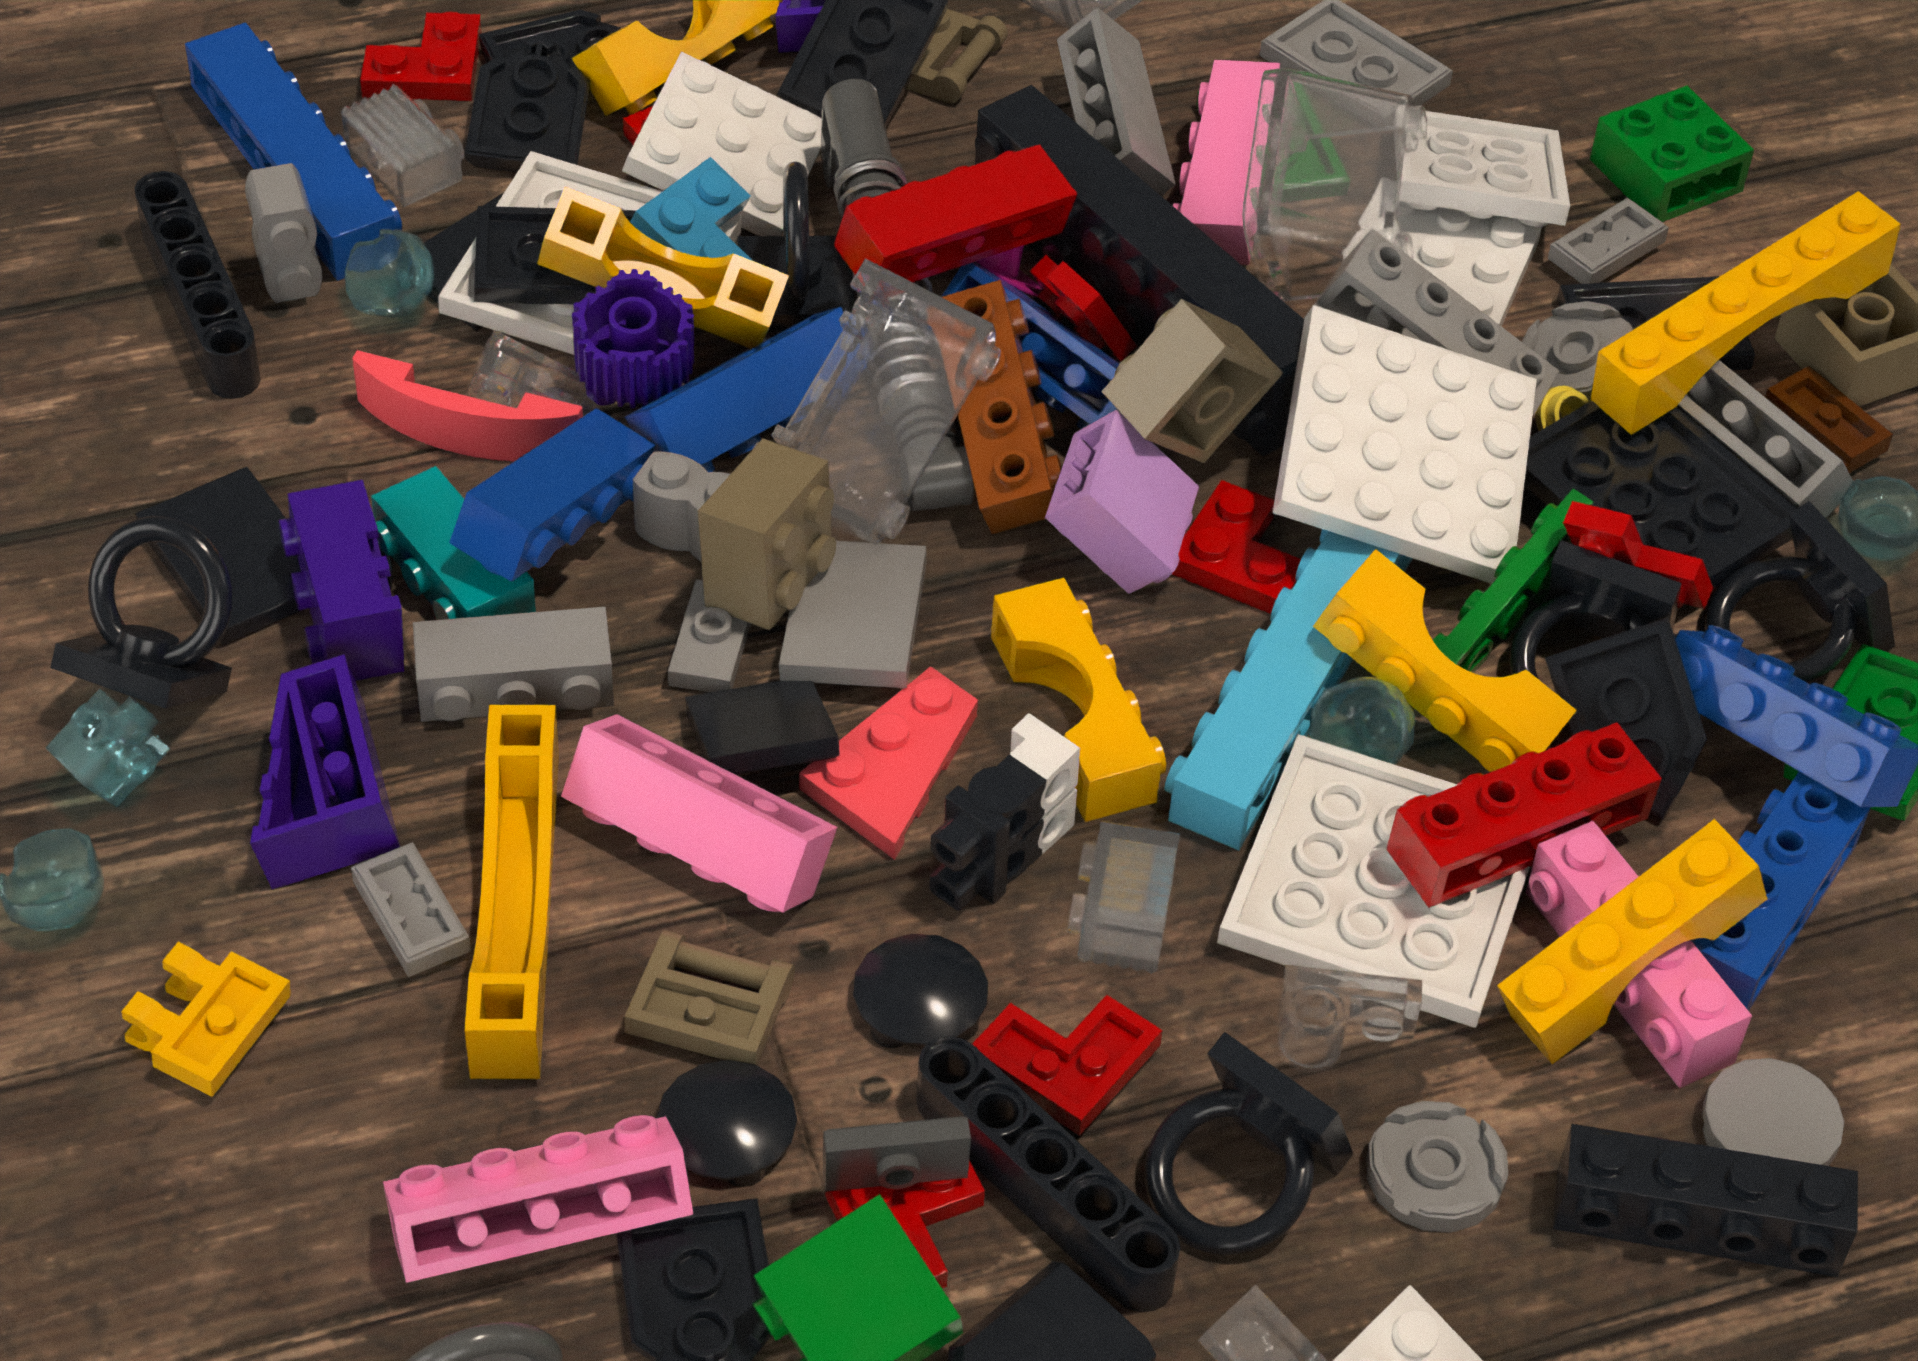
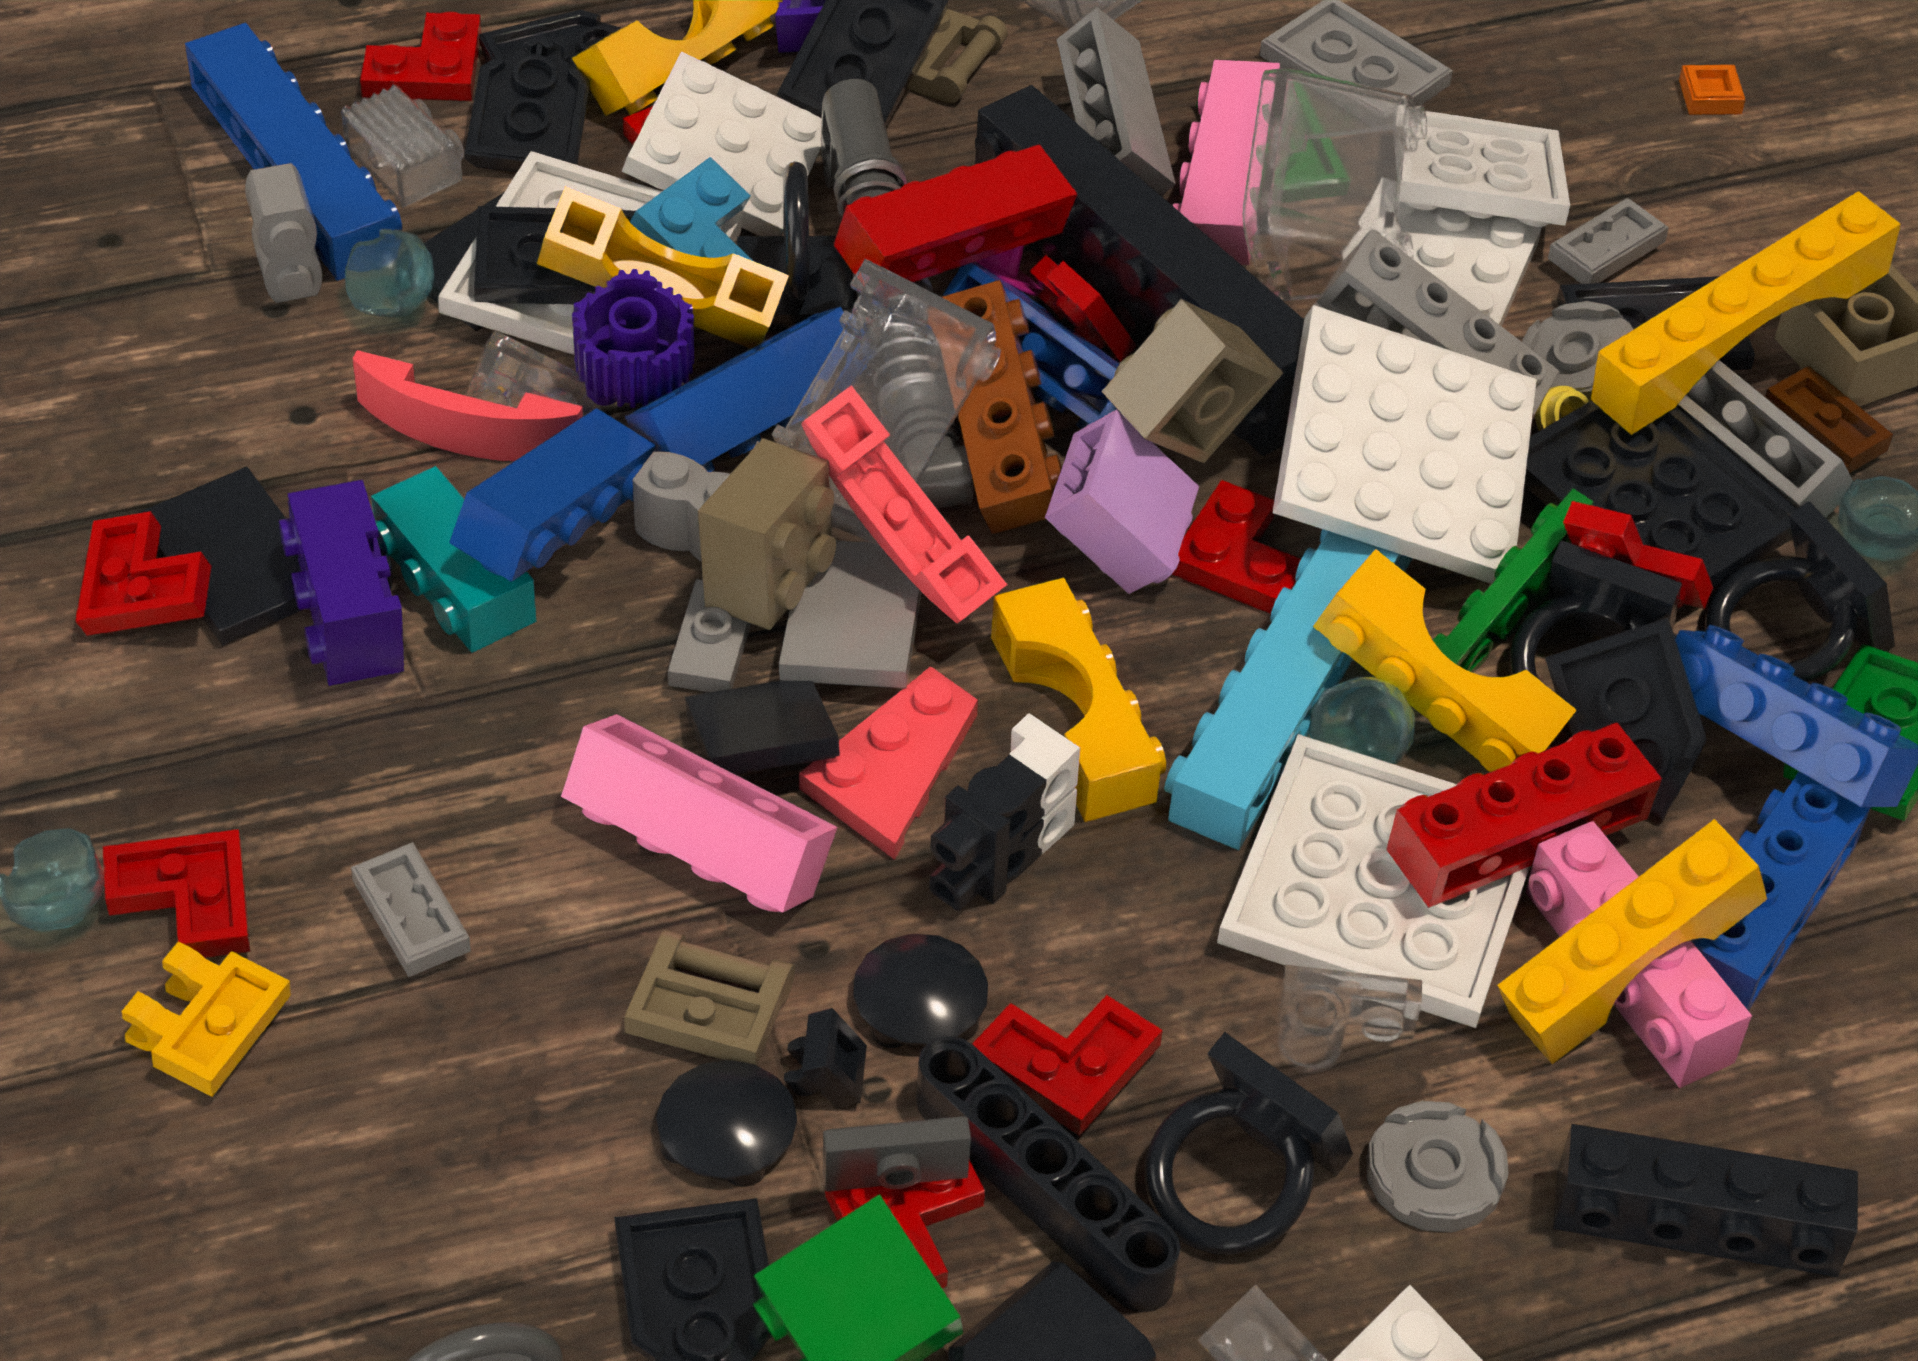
clear light blue brick [45,688,171,807] -> none
black tile [50,516,232,709] -> none
black beam [134,171,261,399] -> none
dark purple wedge [250,655,400,890] -> none
bright pink brick [383,1115,693,1283] -> none
light grey brick [413,607,614,722] -> none
yellow arch [464,705,559,1079] -> none
clear brick [1068,821,1180,974] -> none
green brick [1589,85,1754,222] -> none
light grey tile [1702,1058,1844,1166] -> none
none -> red plate [75,511,212,636]
none -> red plate [102,829,251,958]
none -> black tile [783,1008,867,1109]
none -> coral slope [801,385,1007,624]
none -> orange tile [1679,65,1746,115]

